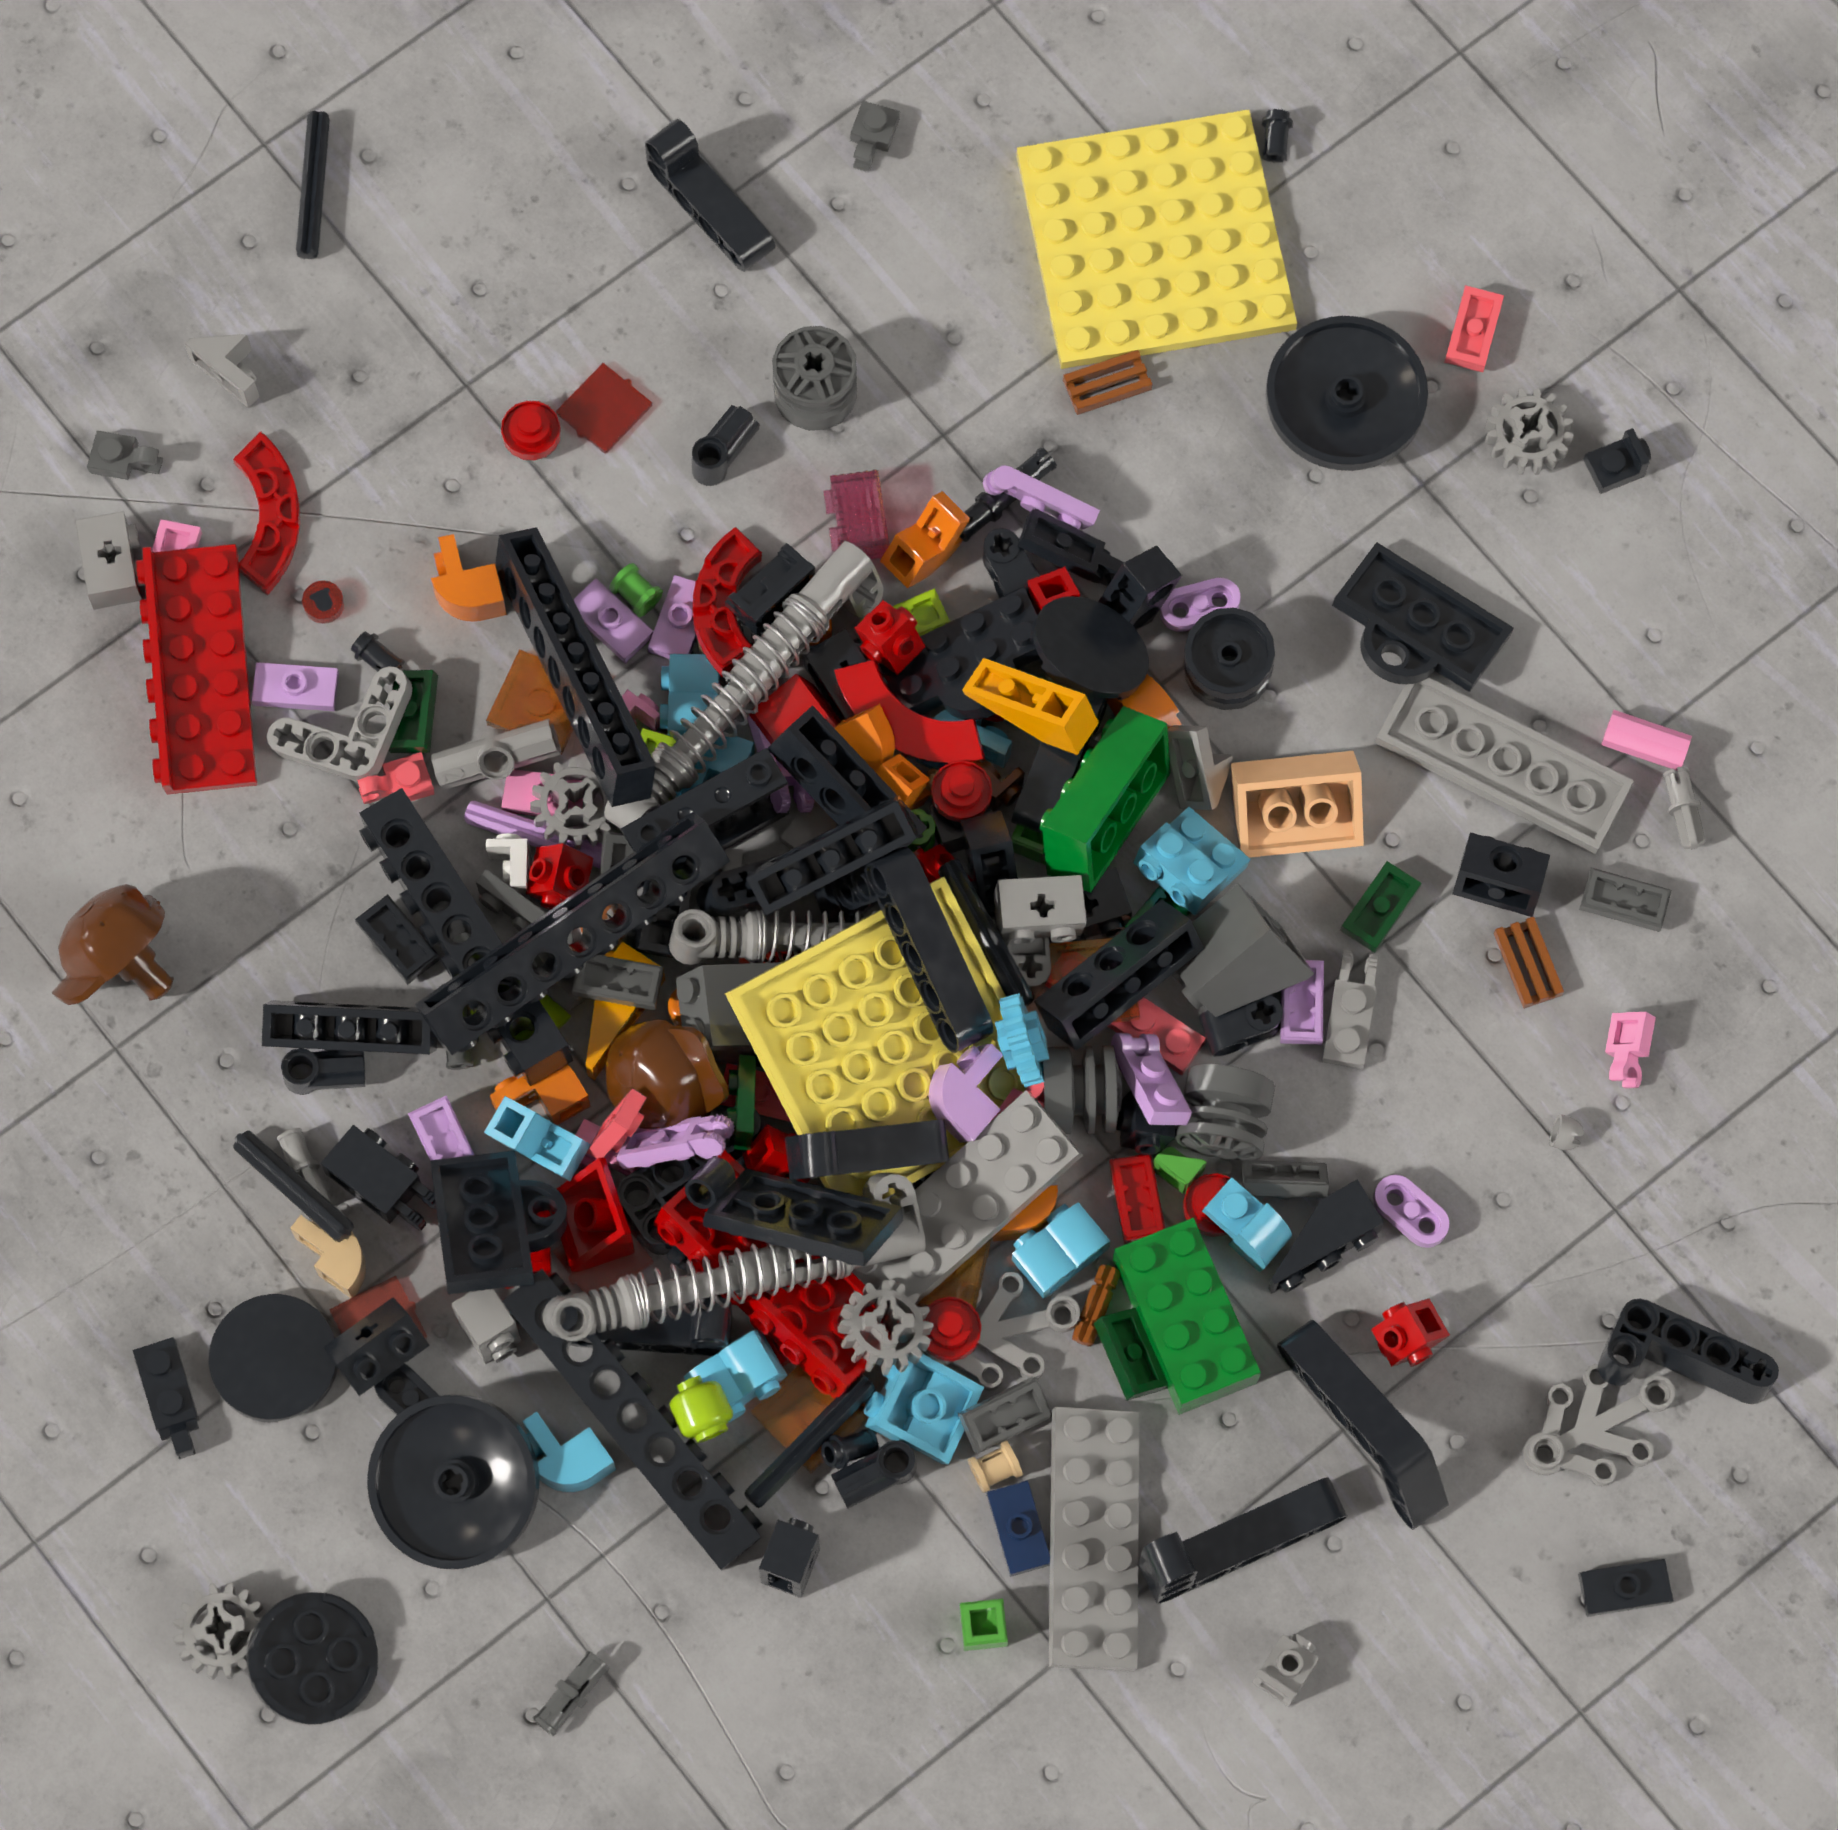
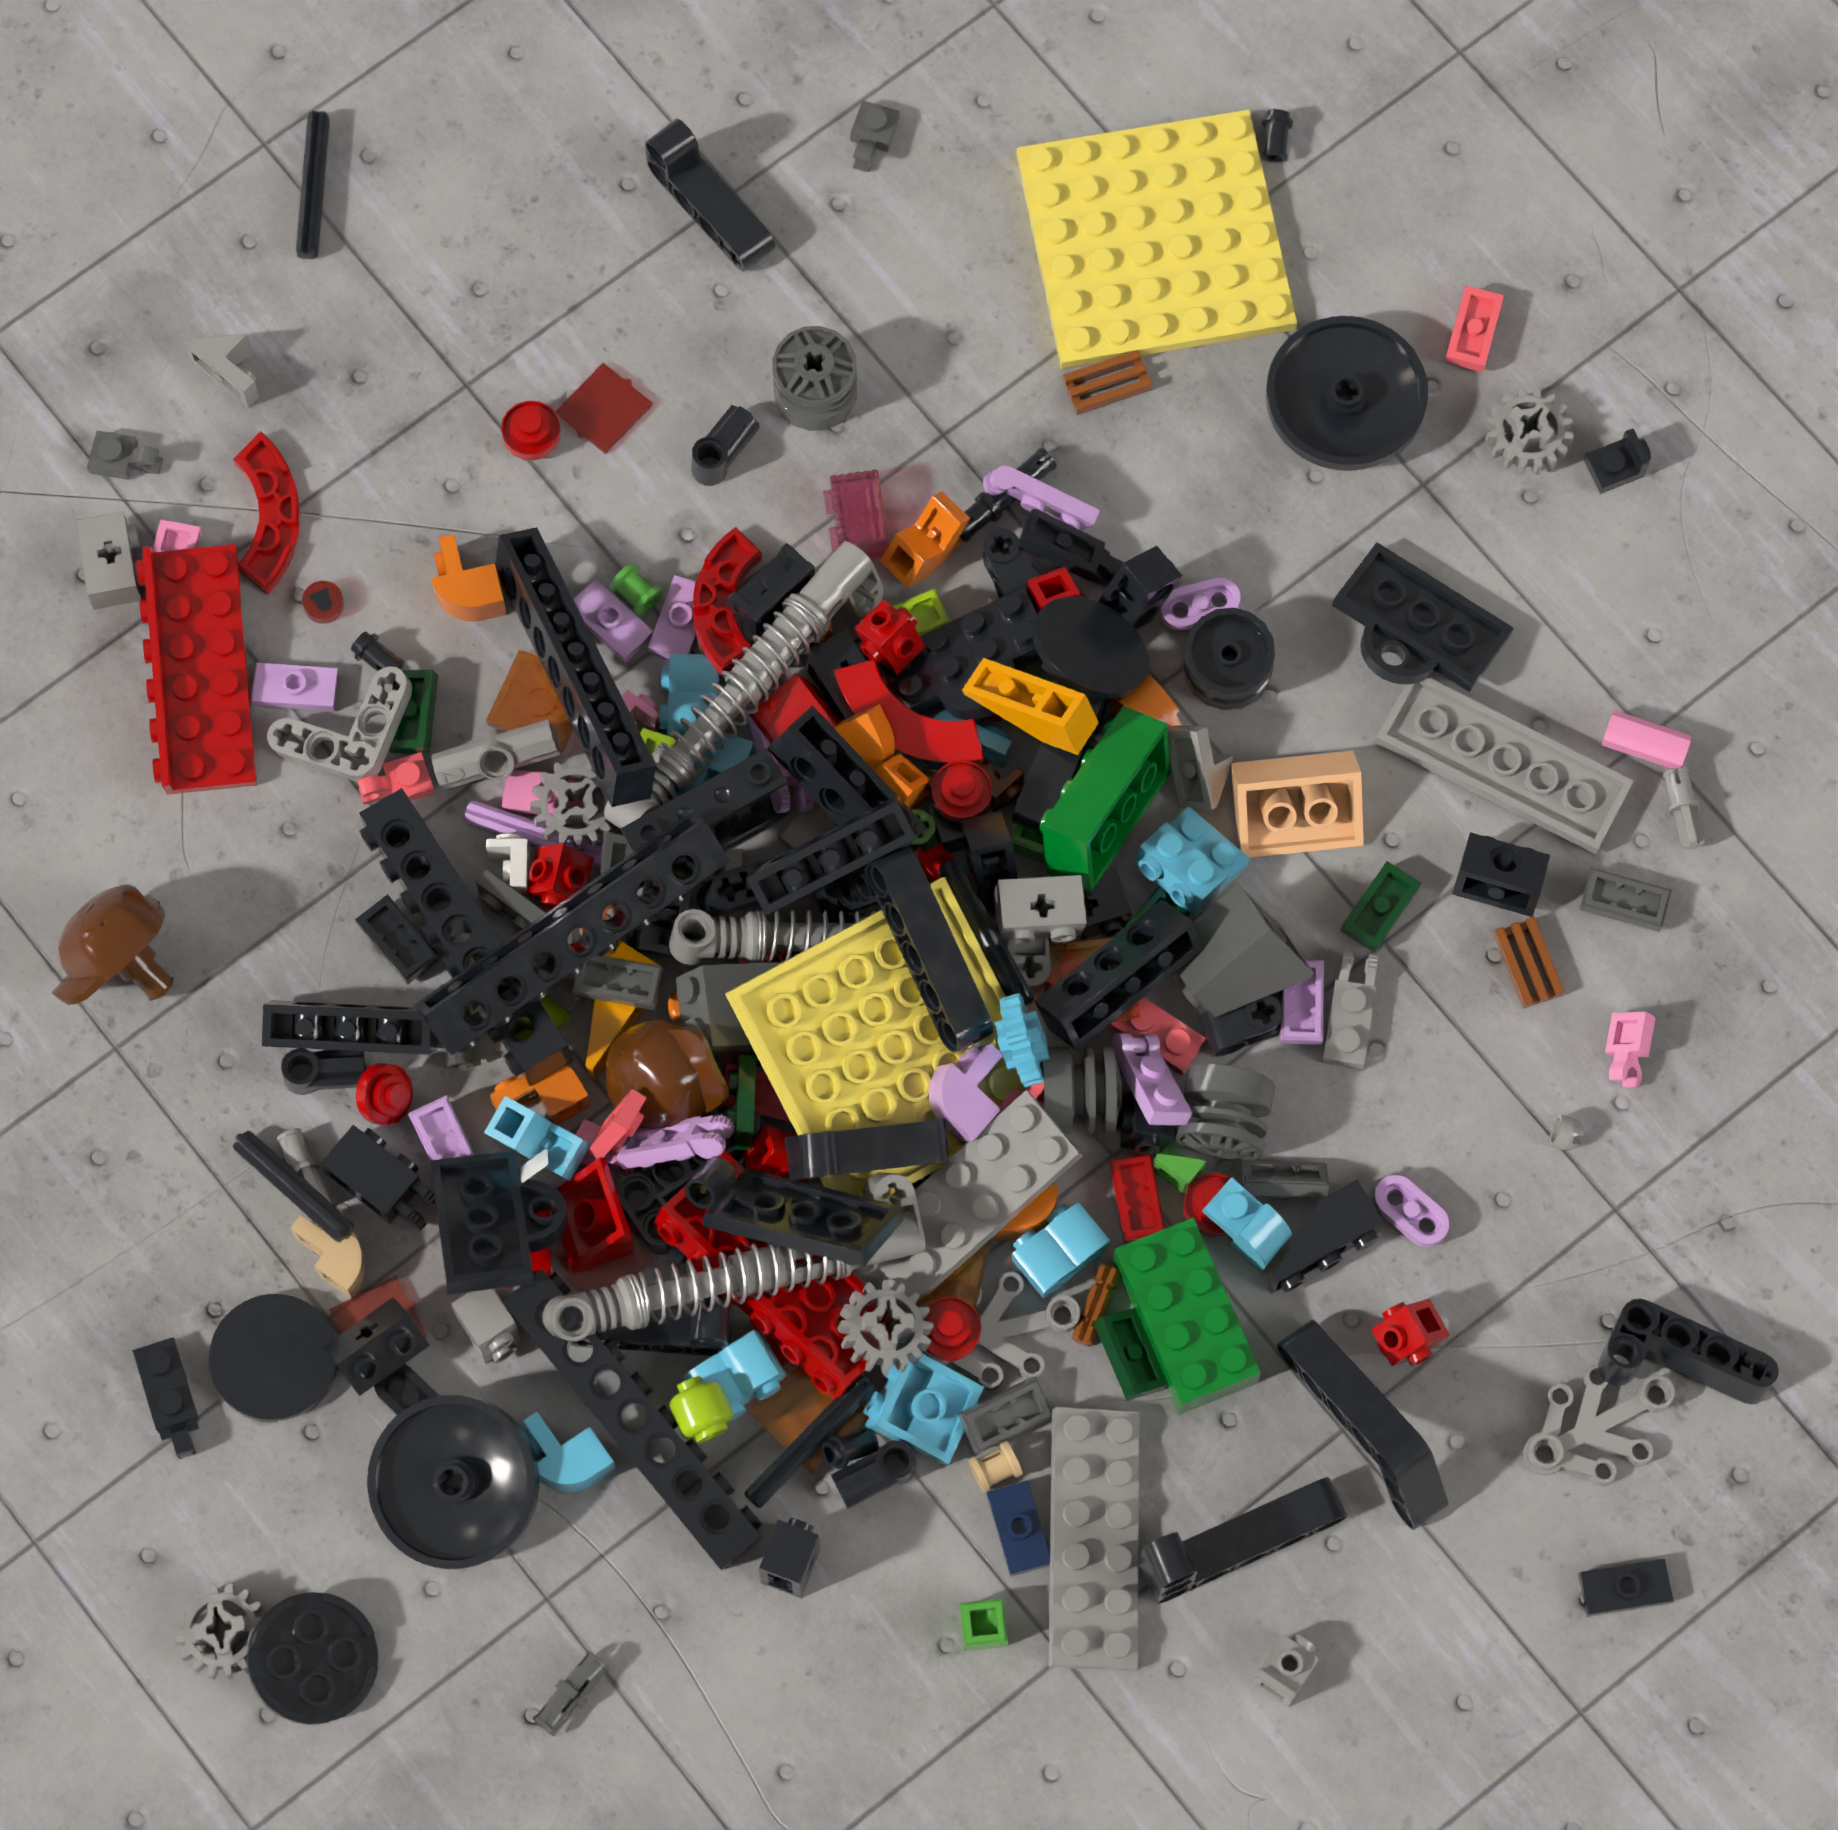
none -> red plate [355,1063,413,1126]
none -> white sticker [520,1149,549,1183]

